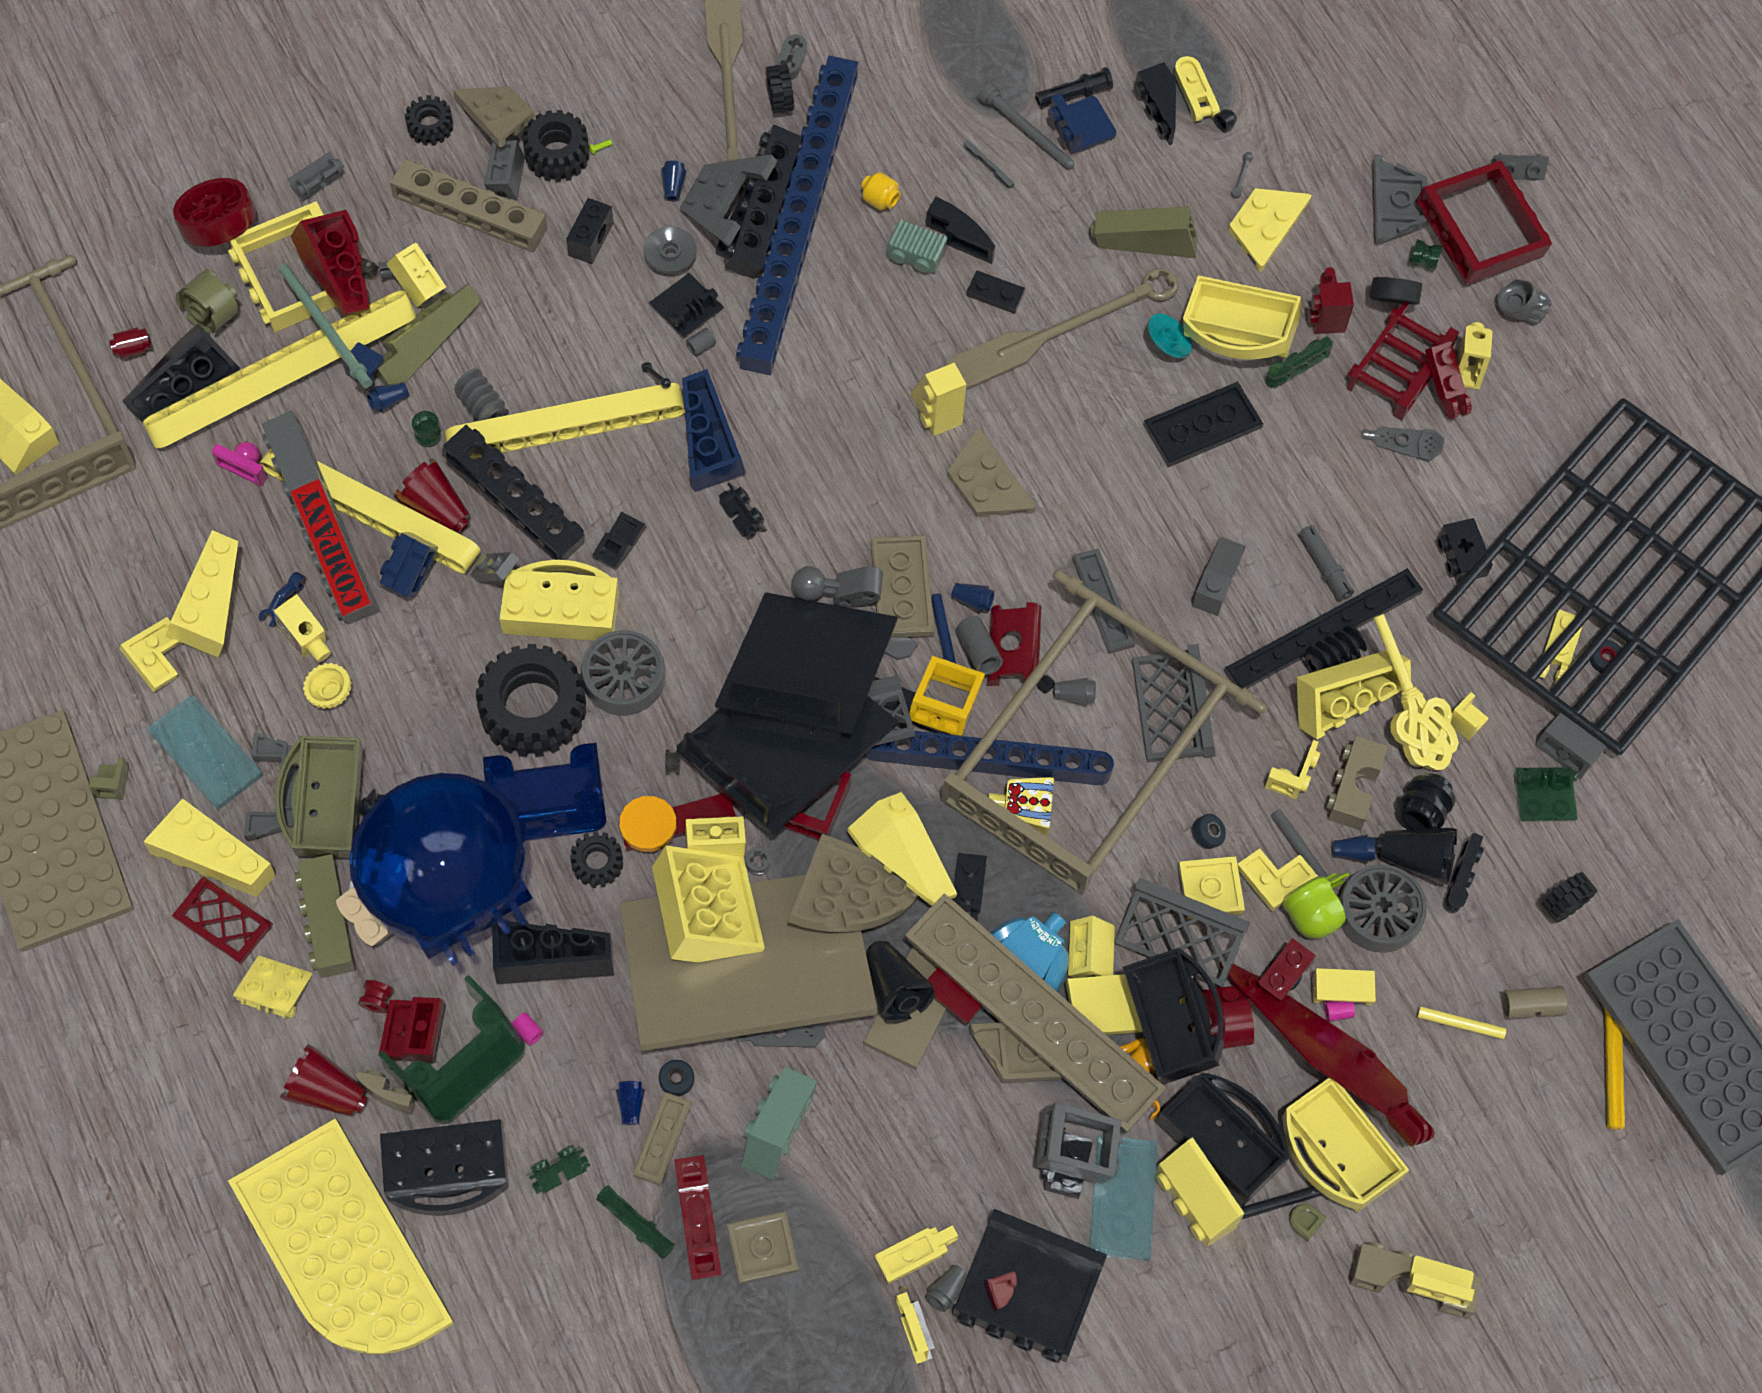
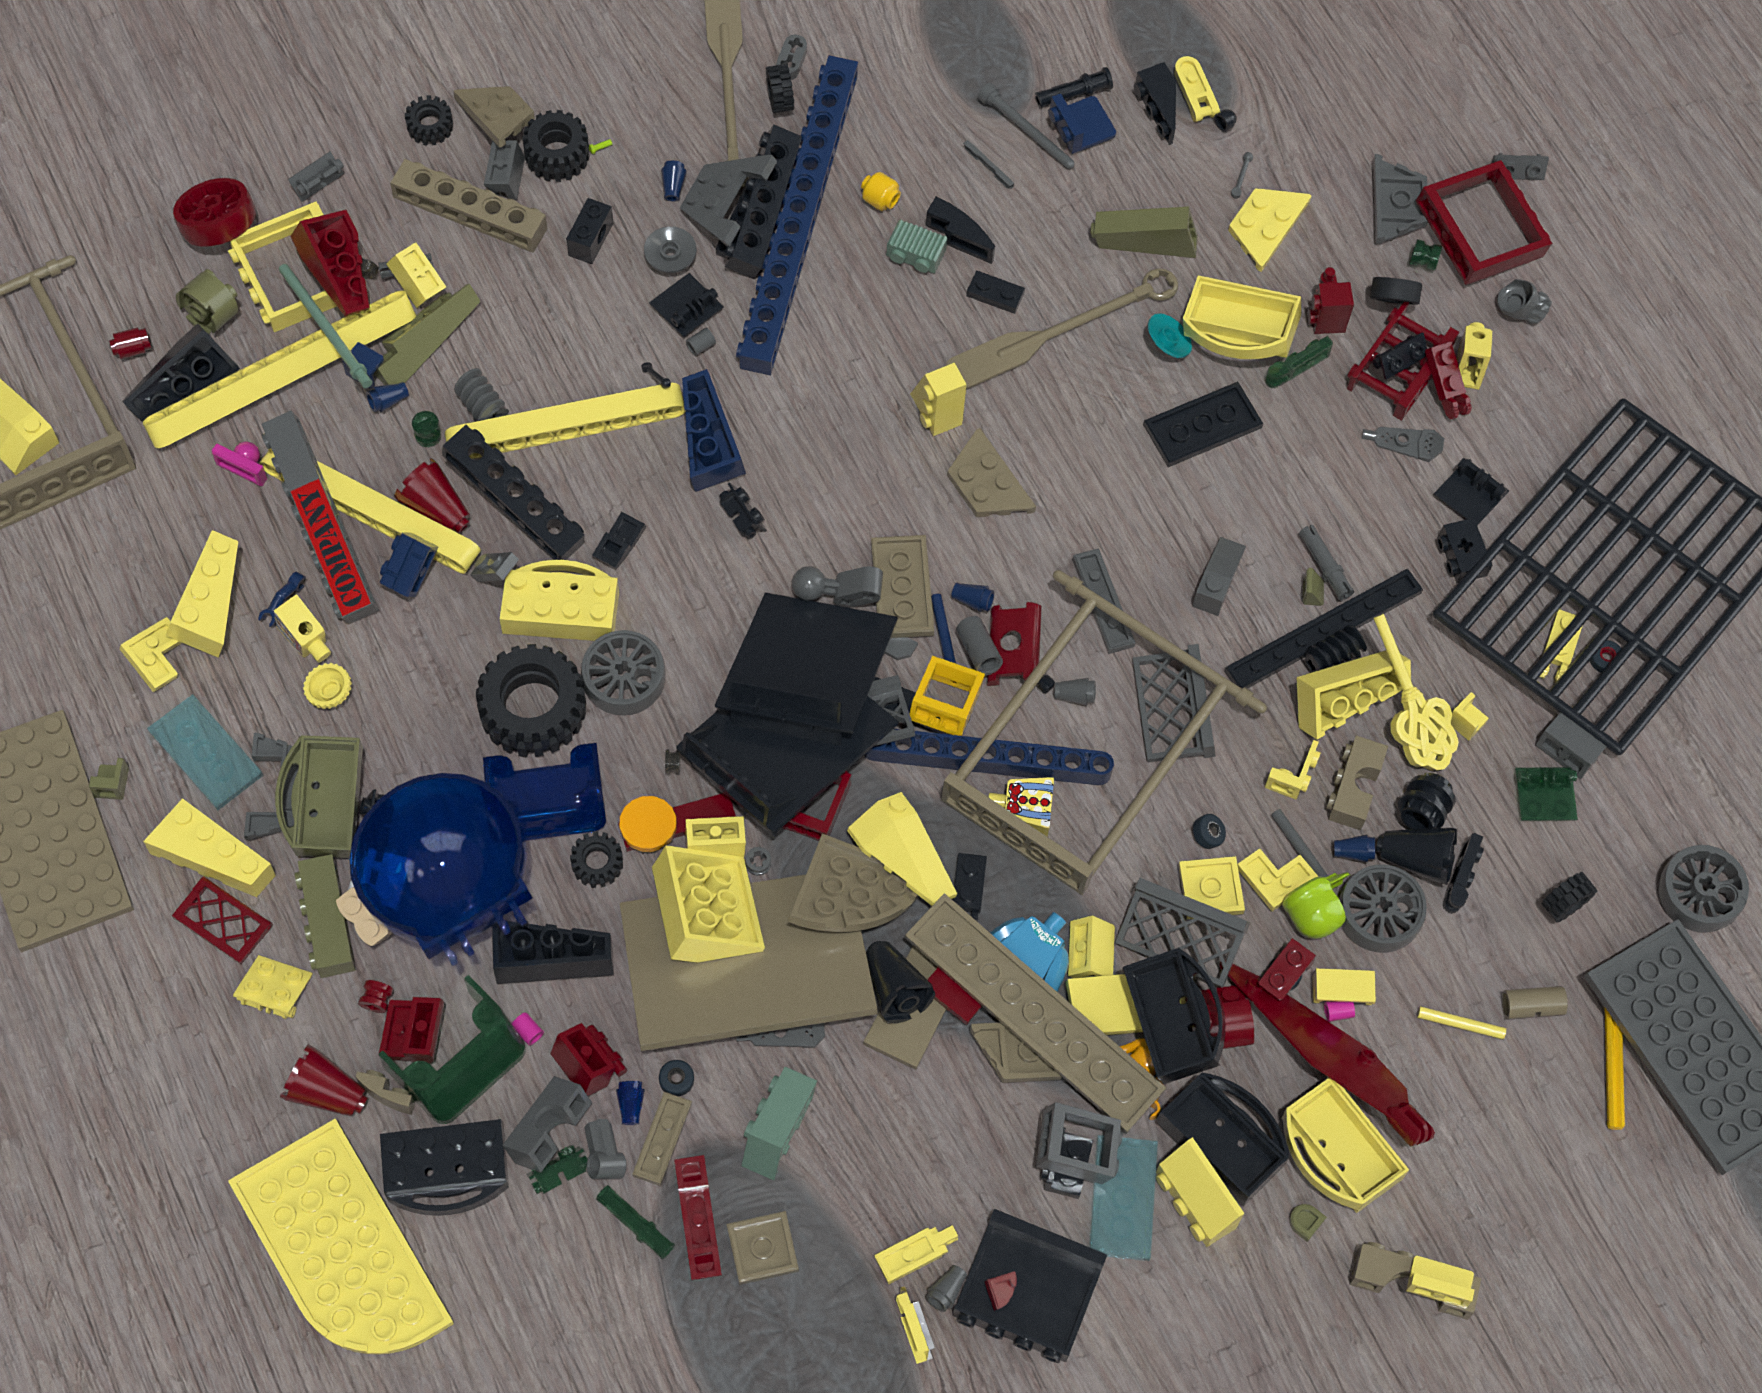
black bar [1240,1186,1324,1220] -> none
none -> dark grey arch [502,1076,592,1172]
none -> dark red brick [550,1023,627,1096]
none -> dark grey piece [584,1119,626,1179]
none -> olive slope [1302,568,1324,606]
none -> black hinge [1372,332,1427,380]
none -> black hinge [1434,458,1509,526]
none -> dark grey piece [1658,845,1749,933]

